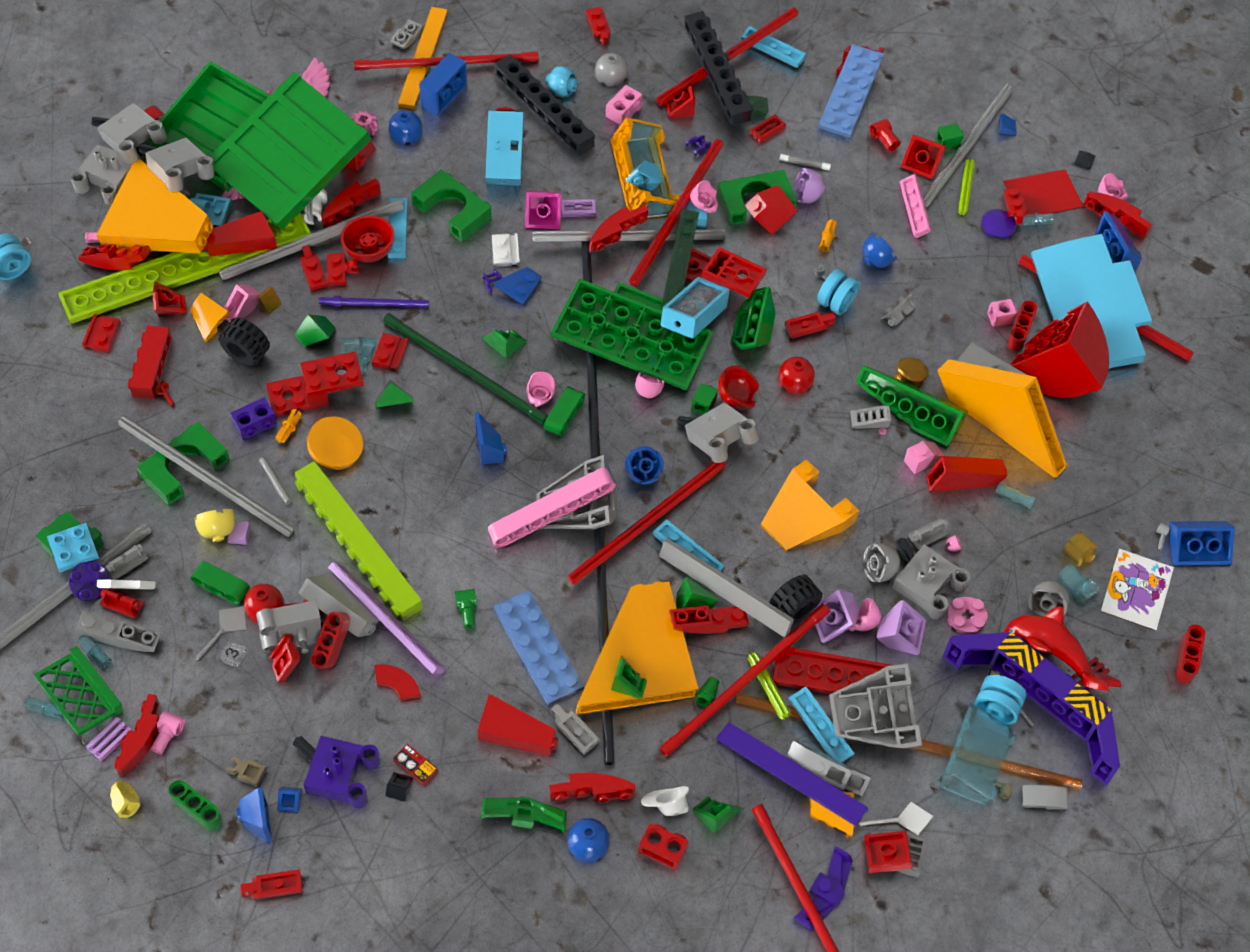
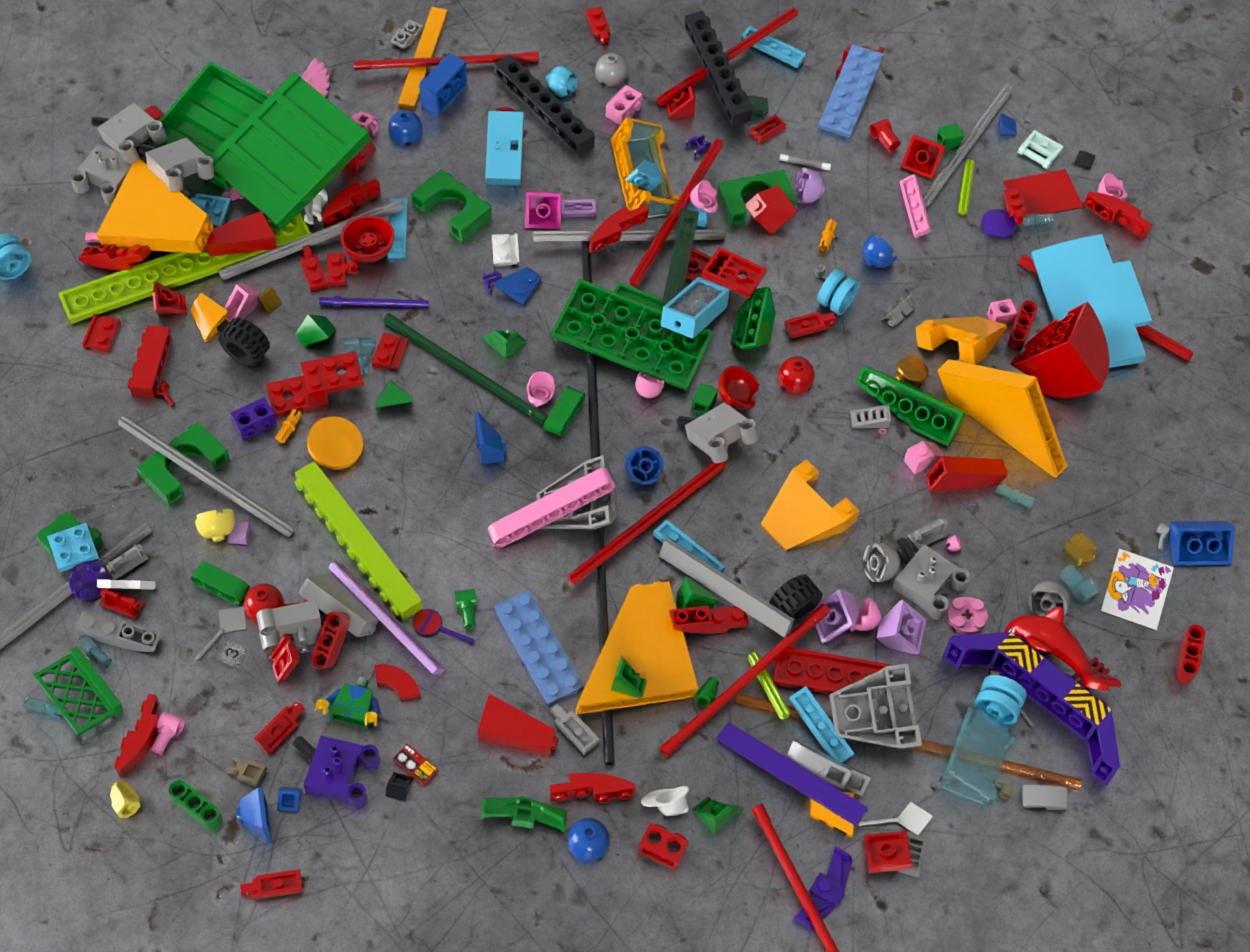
lavender tile [86,717,132,762] -> none
light grey bar [259,457,292,505] -> none
blue slope [1095,211,1142,270] -> none
none -> red hinge [254,702,305,754]
none -> torso [315,677,381,729]
none -> piece [412,609,475,643]
none -> light orange wedge [916,316,1007,365]
none -> light aqua plate [1017,130,1064,169]

